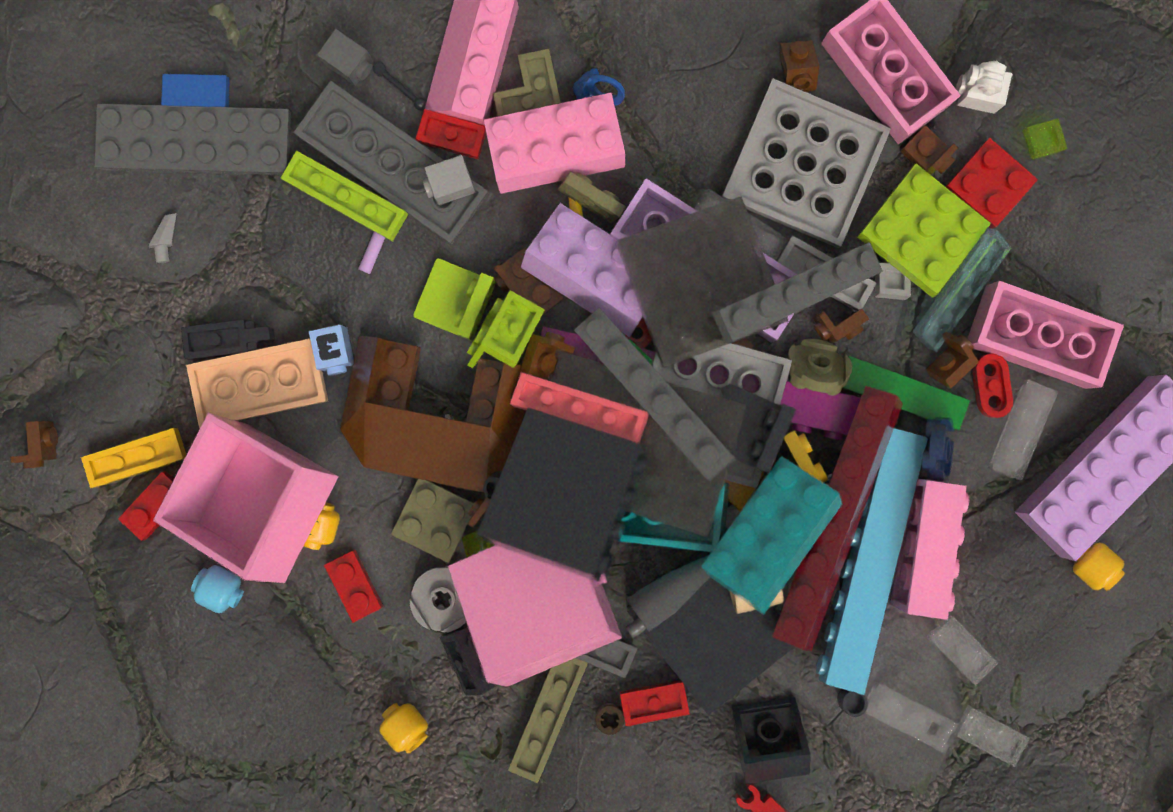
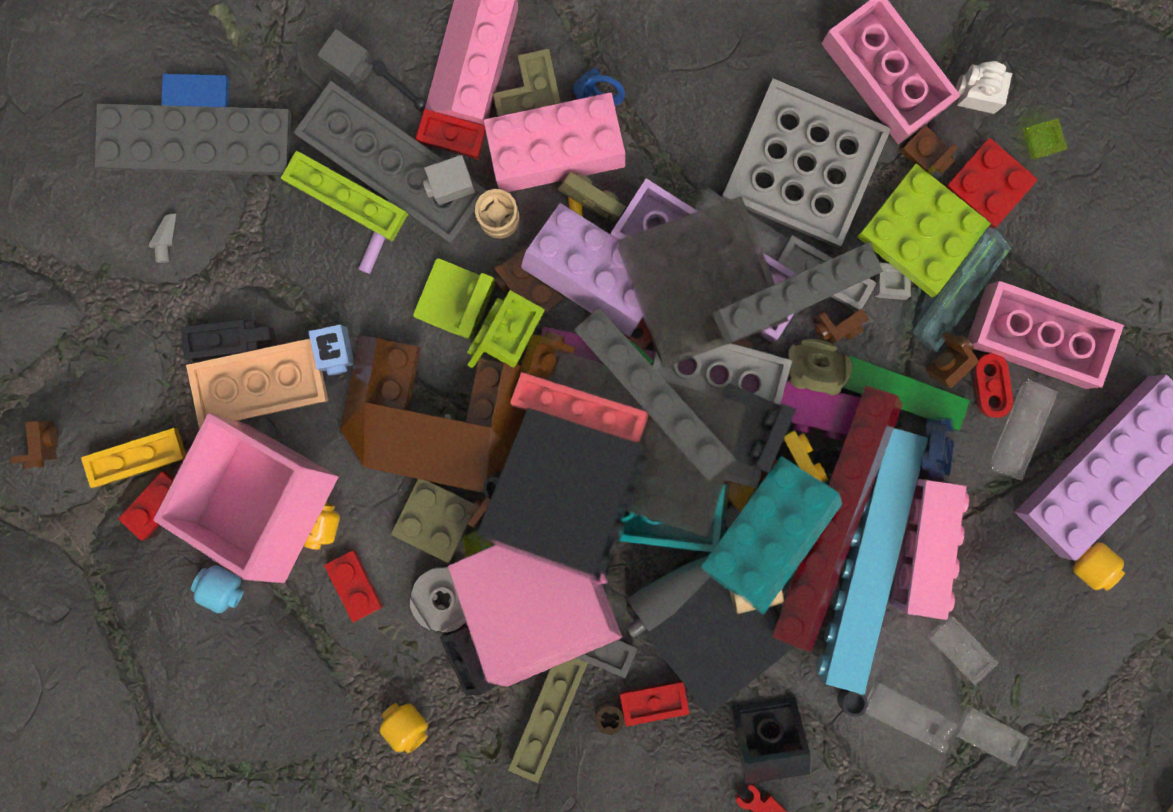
reddish brown bracket [779,40,820,92] -> none
none -> tan wheel [475,189,520,239]

